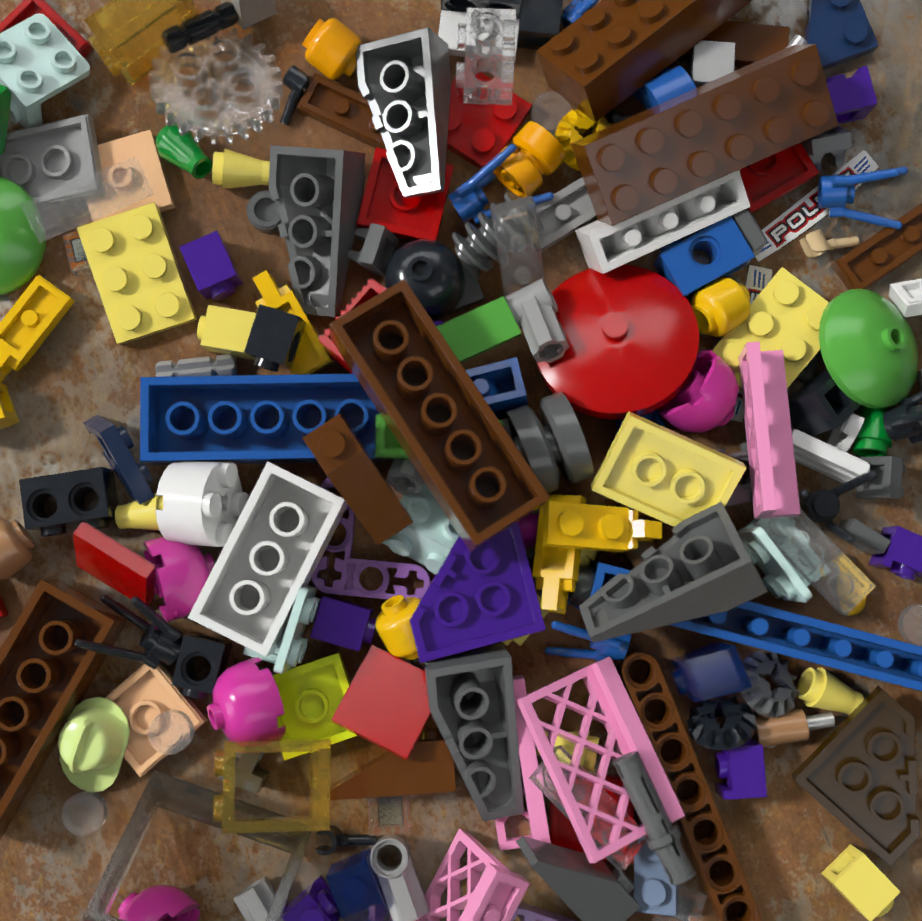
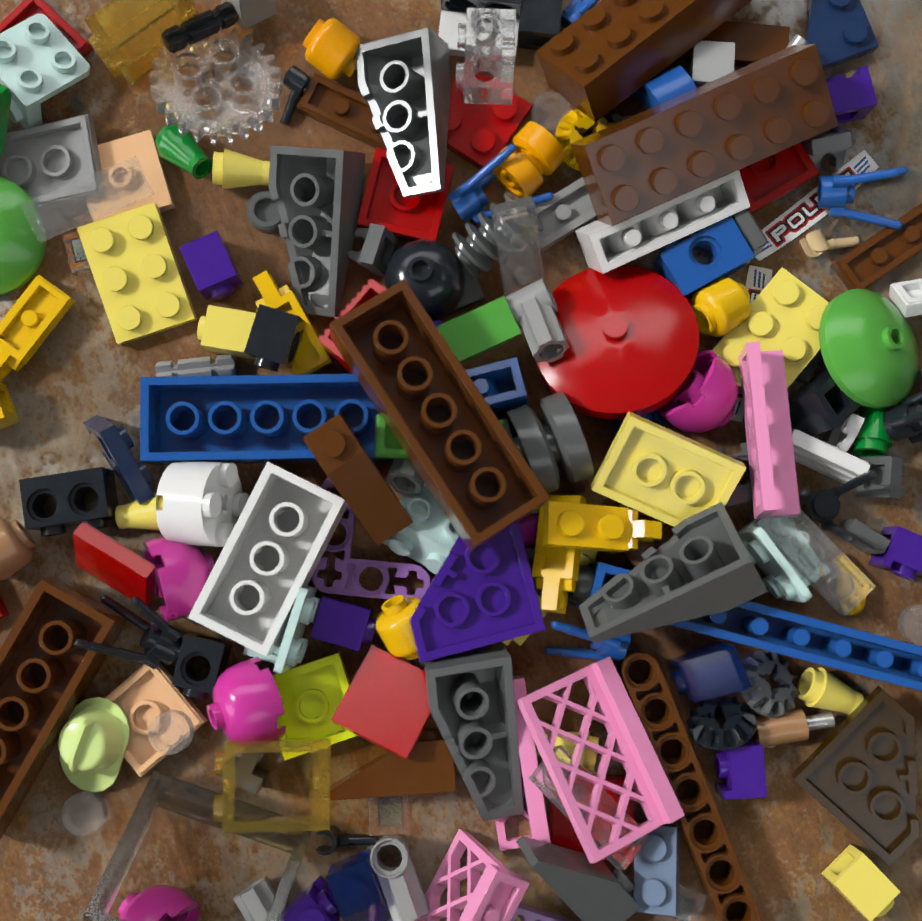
dark grey pin [612,750,696,885] -> none

